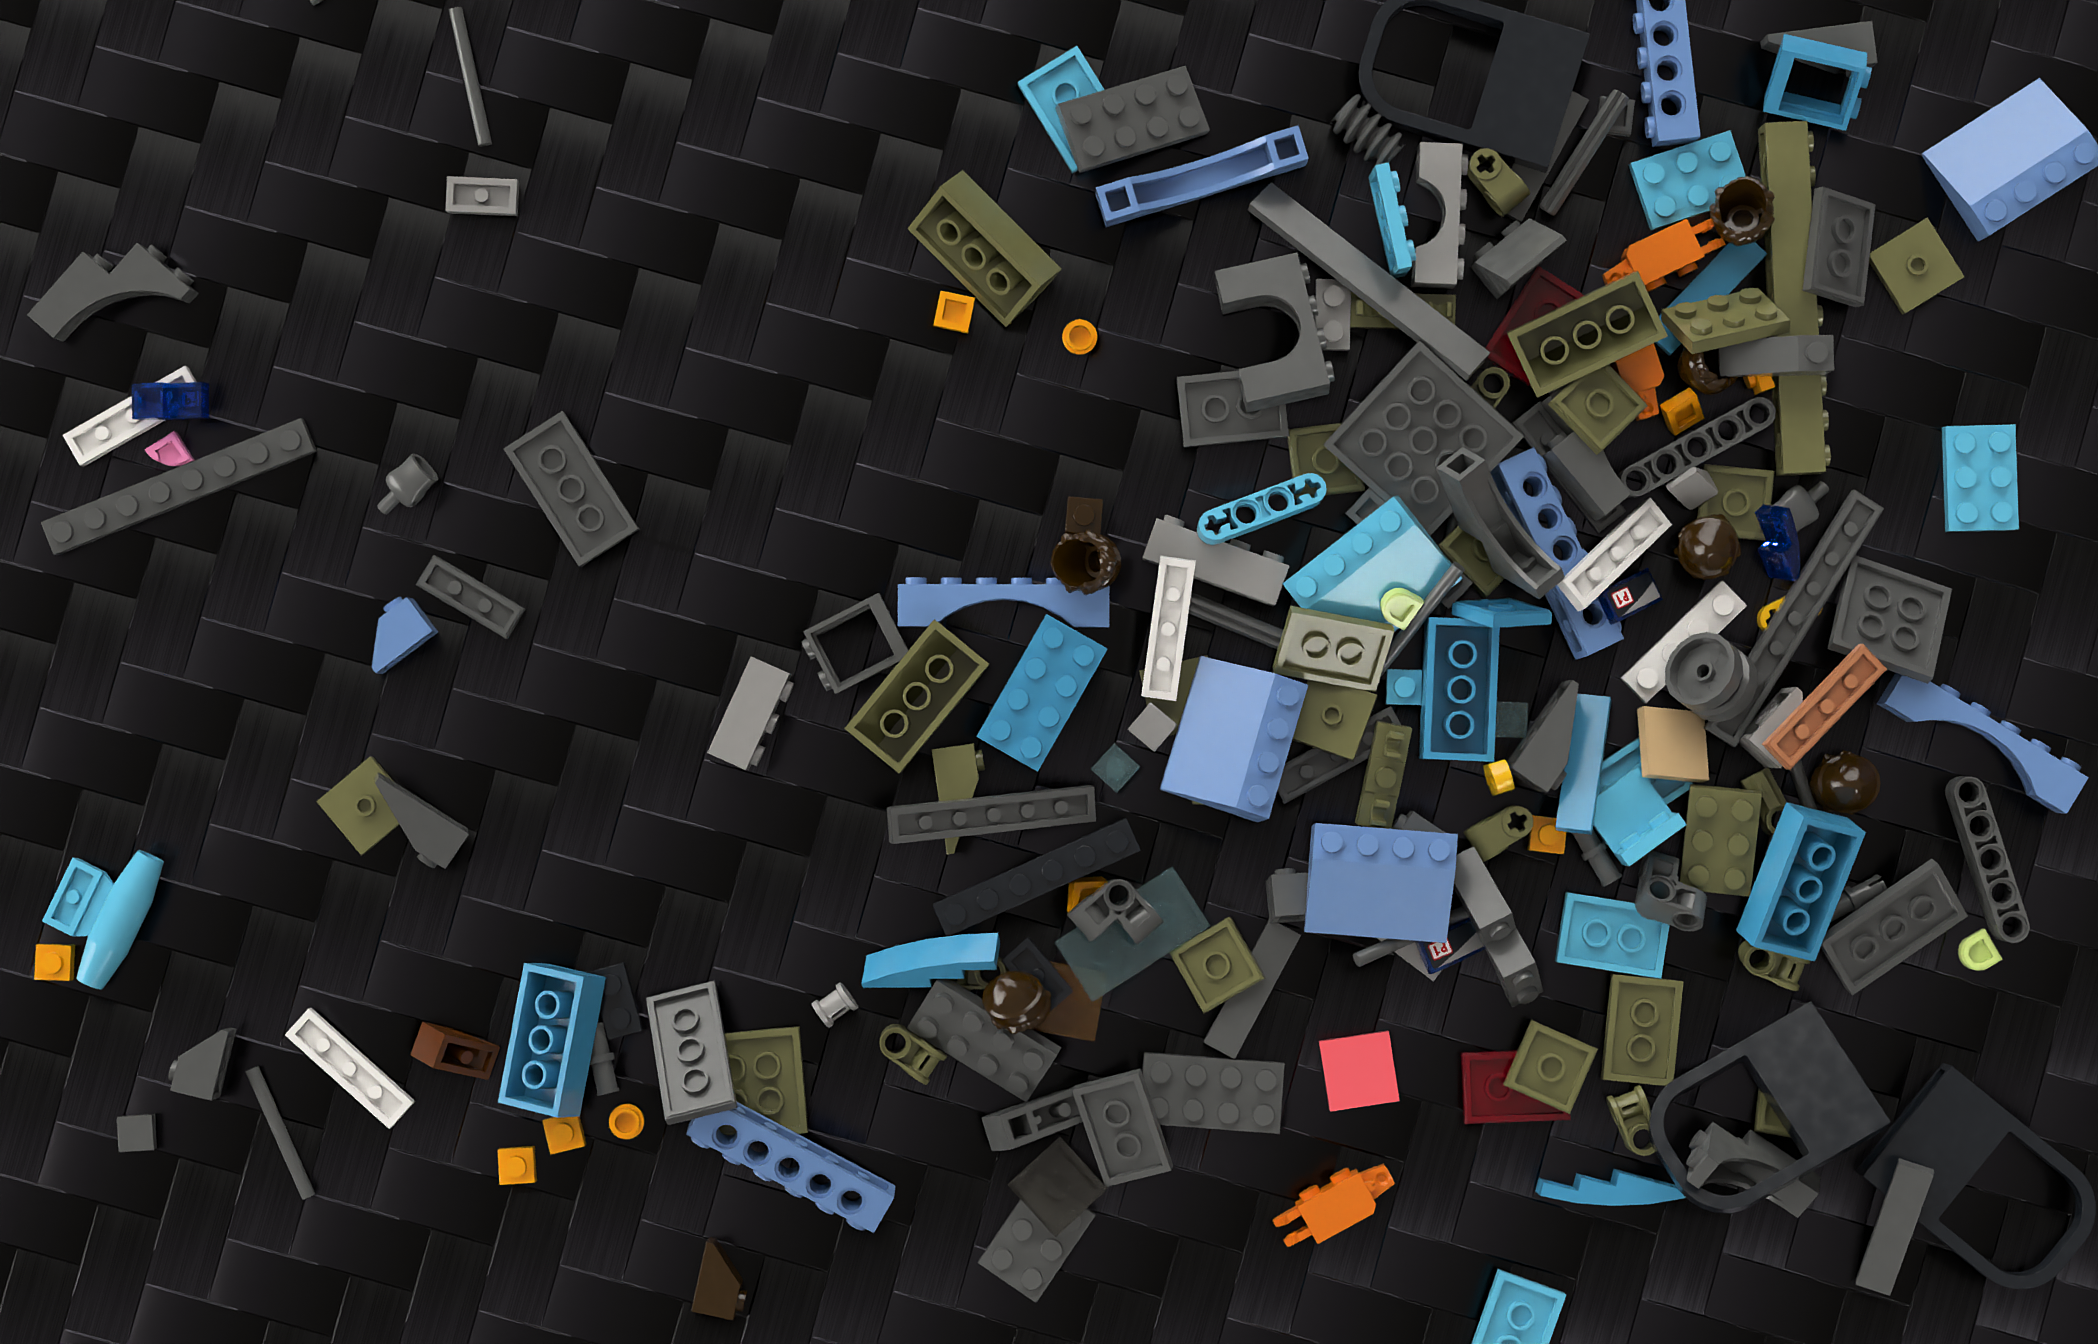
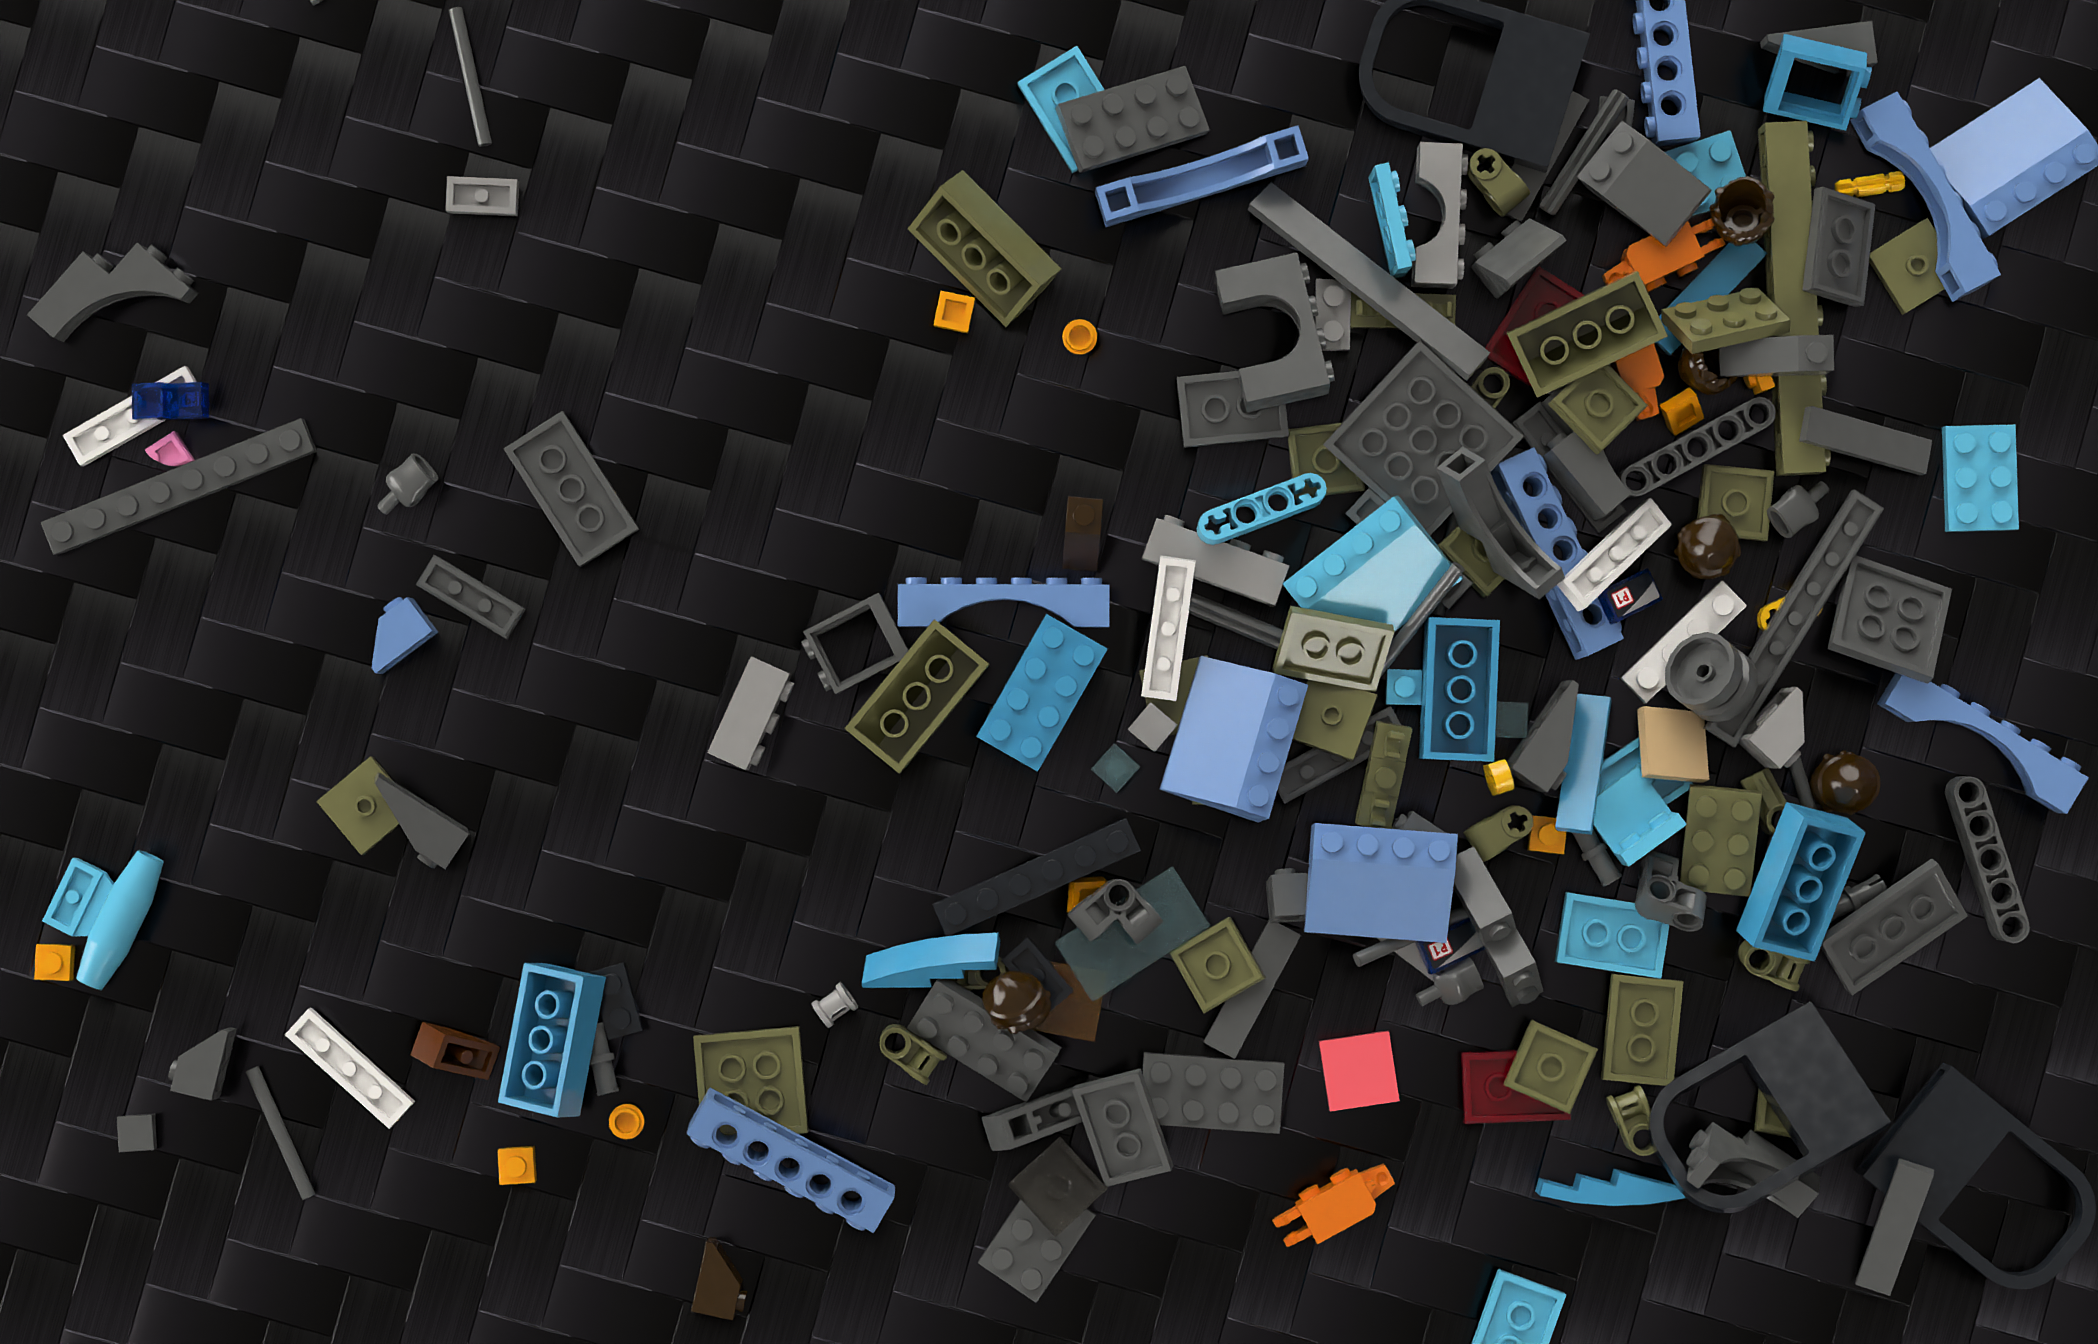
light orange plate [542,1116,586,1155] -> none
tile [646,981,737,1125] -> none
dark grey plate [887,785,1096,844] -> none
olive slope [932,743,985,854] -> none
dark brown hair [1051,529,1121,595] -> none
dark grey piece [1330,94,1406,165] -> none
yellowish green tile [1380,588,1424,630] -> none
dark azure tile [1452,598,1552,628] -> none
light grey slope [1666,467,1718,510] -> none
clear blue slope [1755,504,1800,581] -> none
nougat tile [1762,644,1887,770] -> none
yellowish green tile [1958,928,2003,971] -> none
none -> dark grey piece [1416,957,1484,1006]
none -> dark grey slope [1577,121,1712,247]
none -> dark grey tile [1799,406,1932,475]
none -> yellow axle [1835,171,1905,198]
none -> medium blue arch [1850,91,2001,302]

